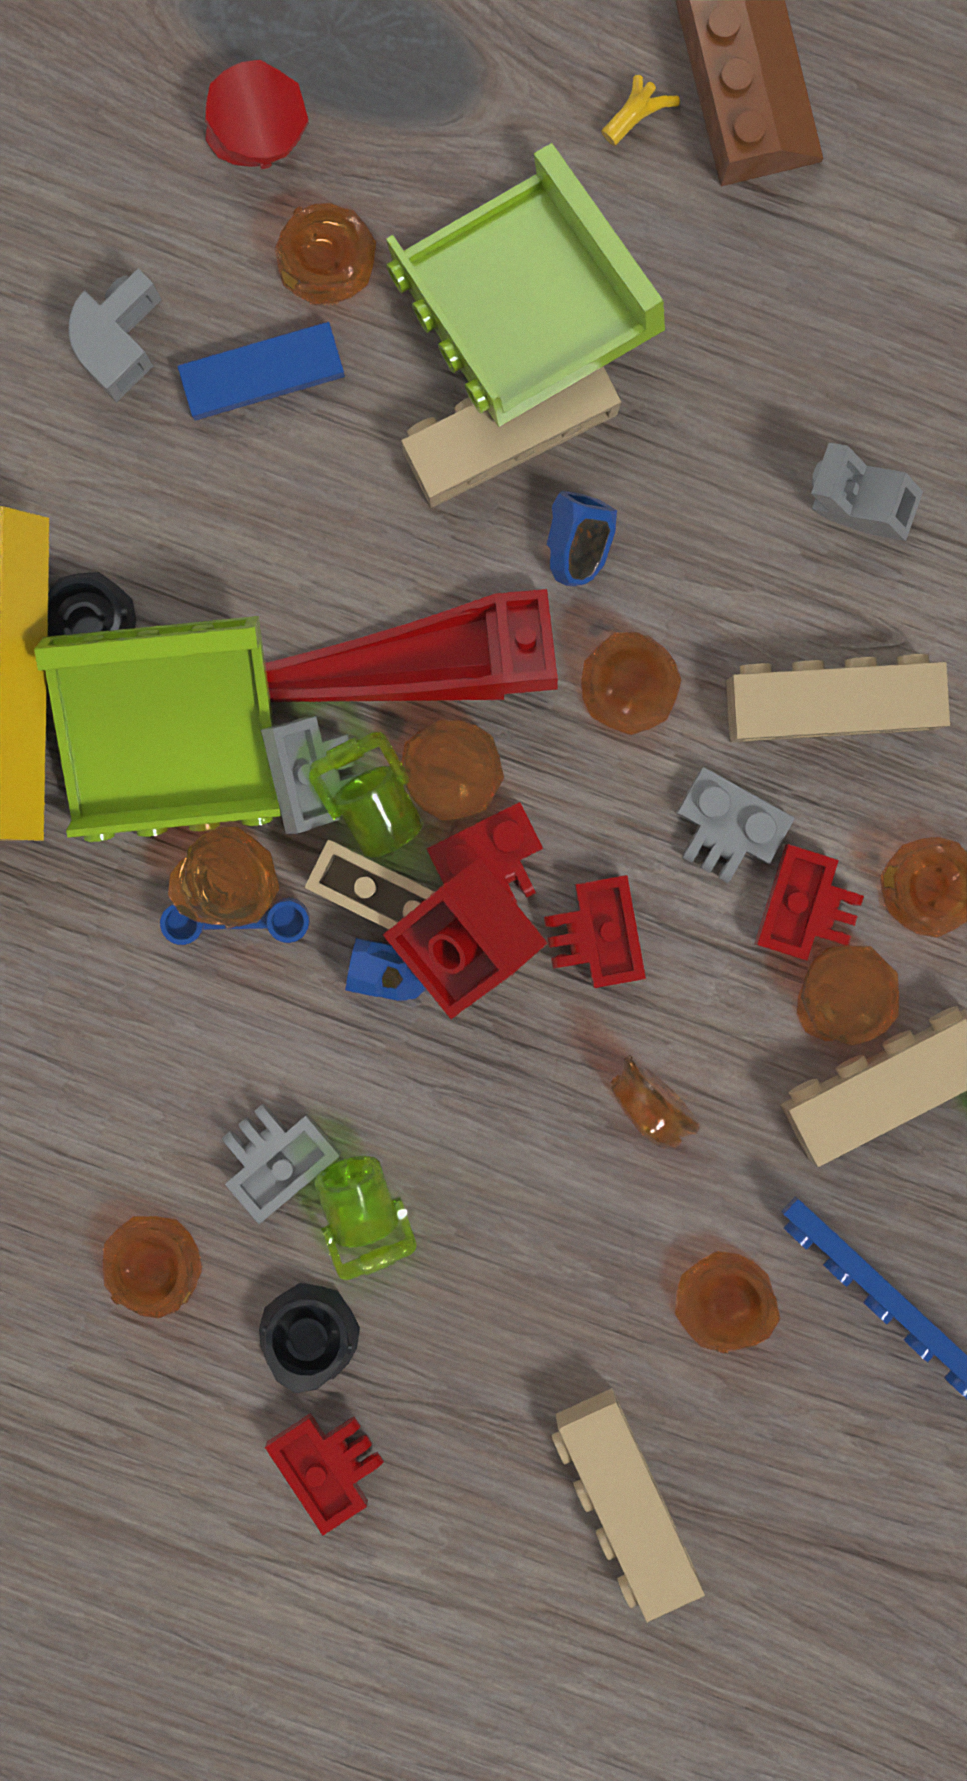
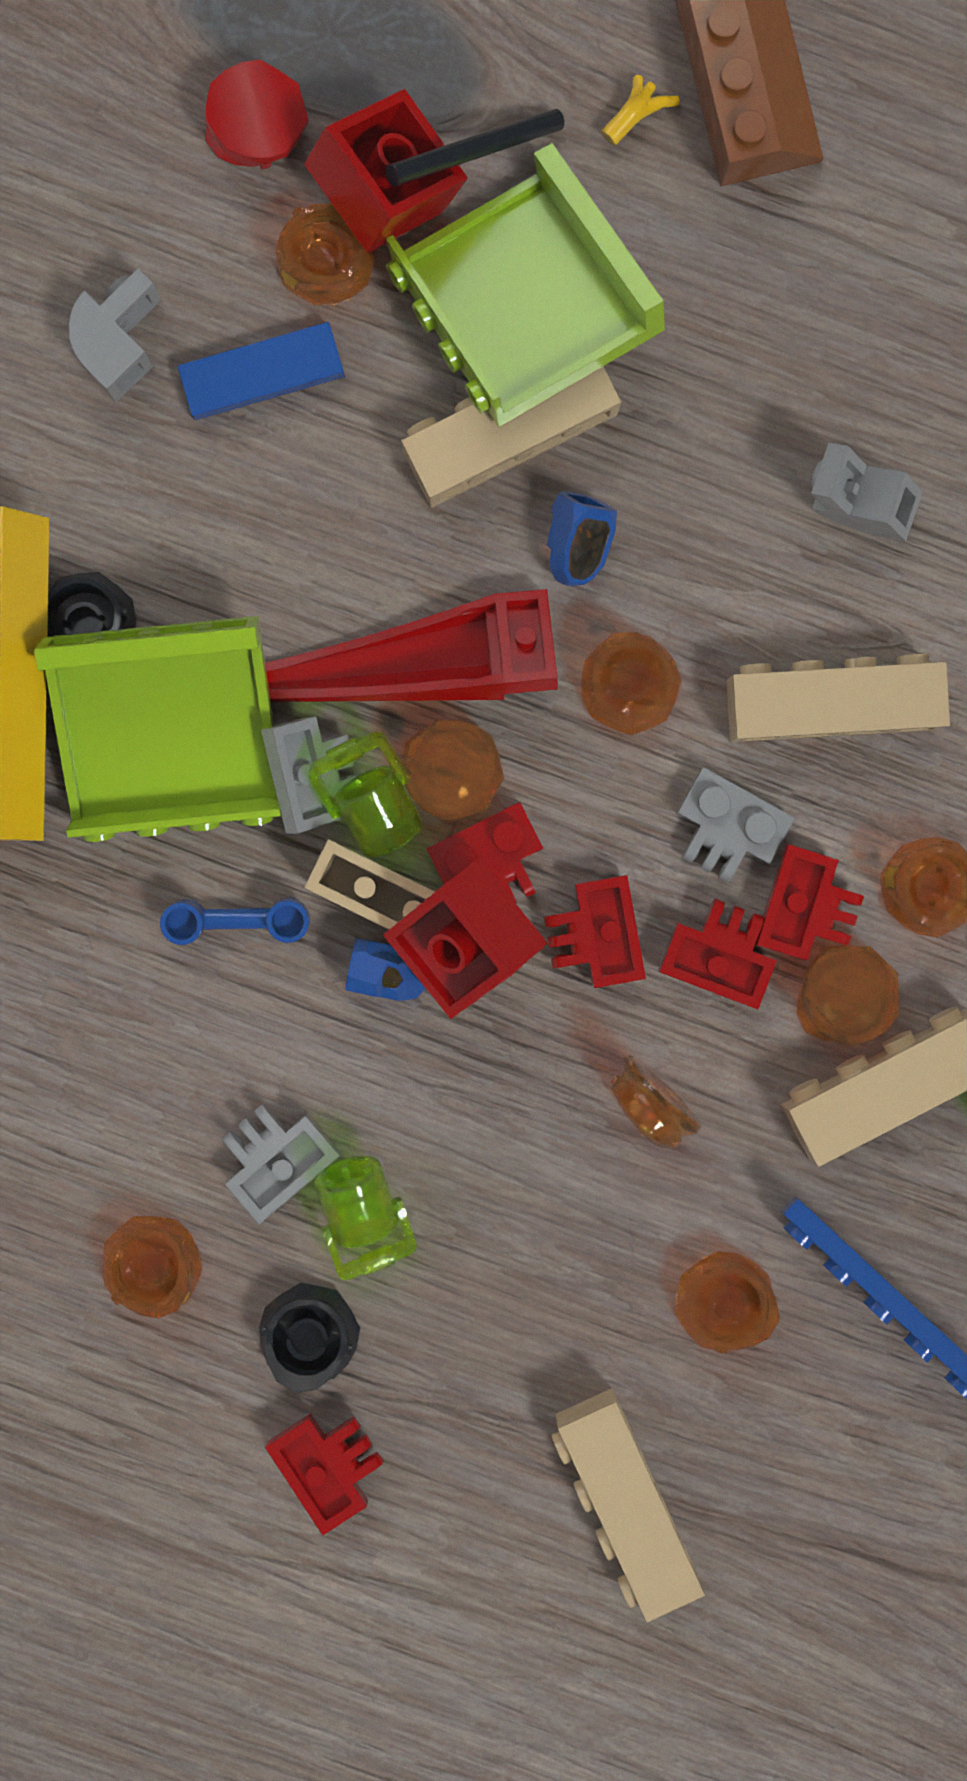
clear orange hat [168,827,280,929] -> none
none -> red brick [304,89,468,253]
none -> black bar [385,109,565,187]
none -> red hinge [658,898,777,1010]

